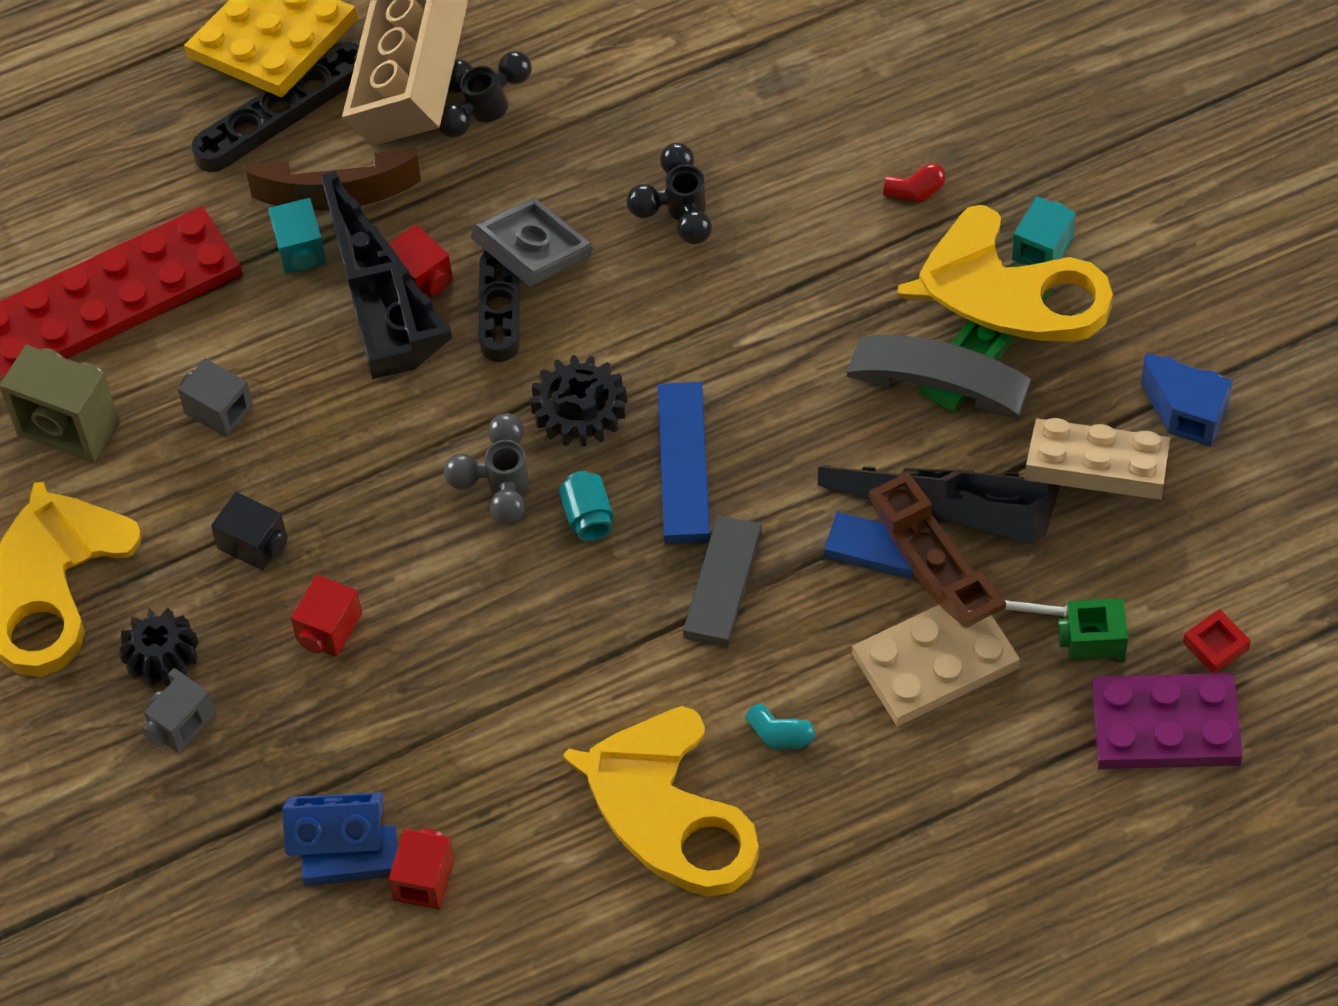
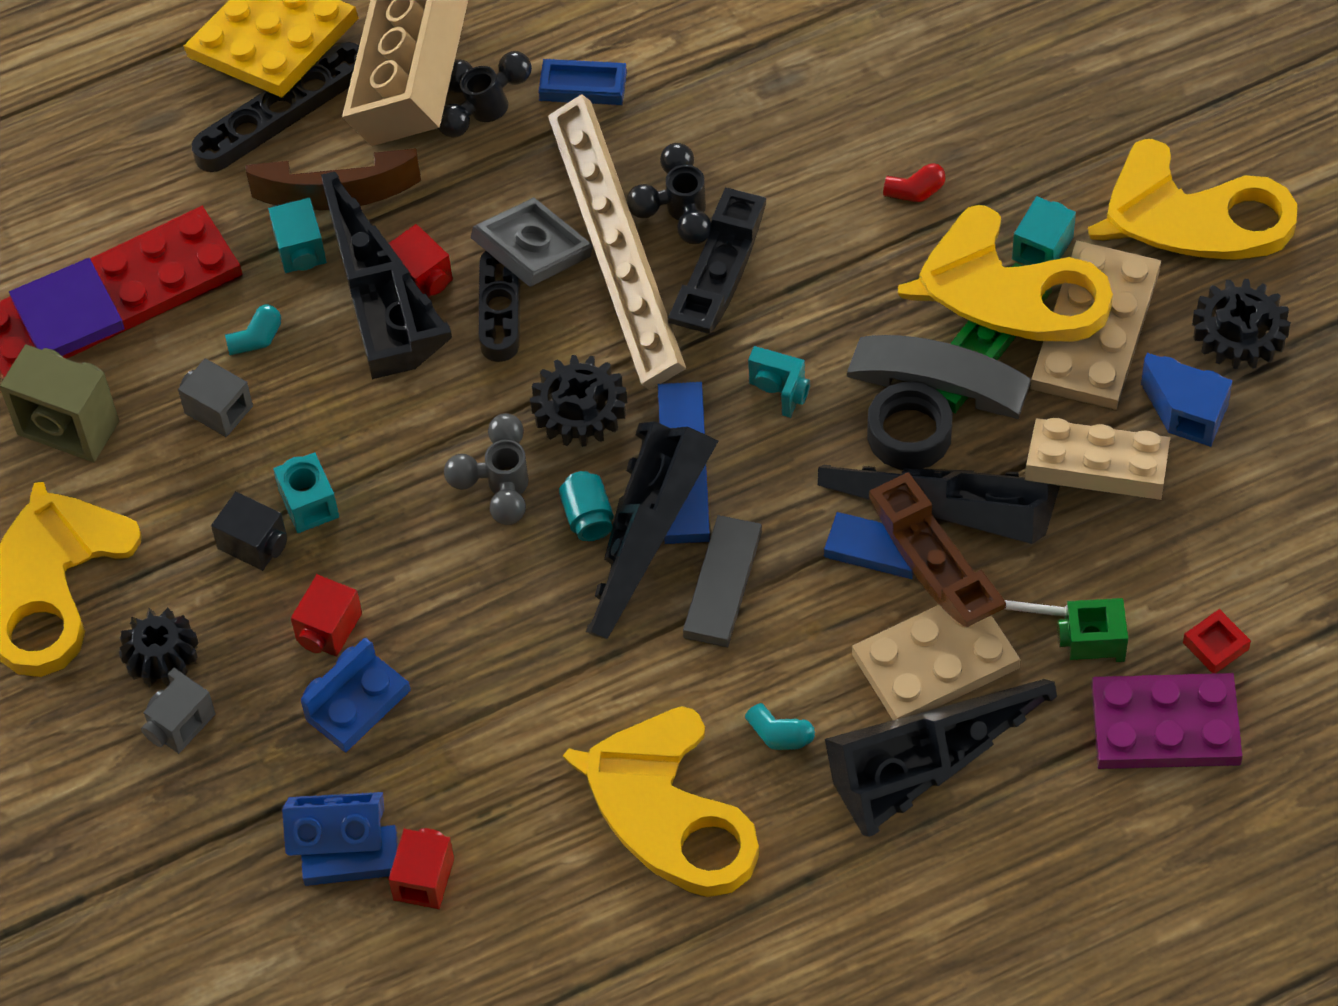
none -> dark purple tile [9,258,125,356]
none -> teal arm [225,304,281,356]
none -> teal brick [273,452,339,533]
none -> blue bracket [301,638,411,753]
none -> blue tile [538,59,627,105]
none -> tan plate [548,94,686,390]
none -> black wedge [586,421,718,639]
none -> black slope [668,187,766,334]
none -> teal bracket [748,346,810,418]
none -> black wedge [825,679,1057,837]
none -> black tyre [867,382,952,470]
none -> tan plate [1030,240,1161,410]
none -> yellow animal [1088,139,1298,260]
none -> black gear [1192,279,1291,369]

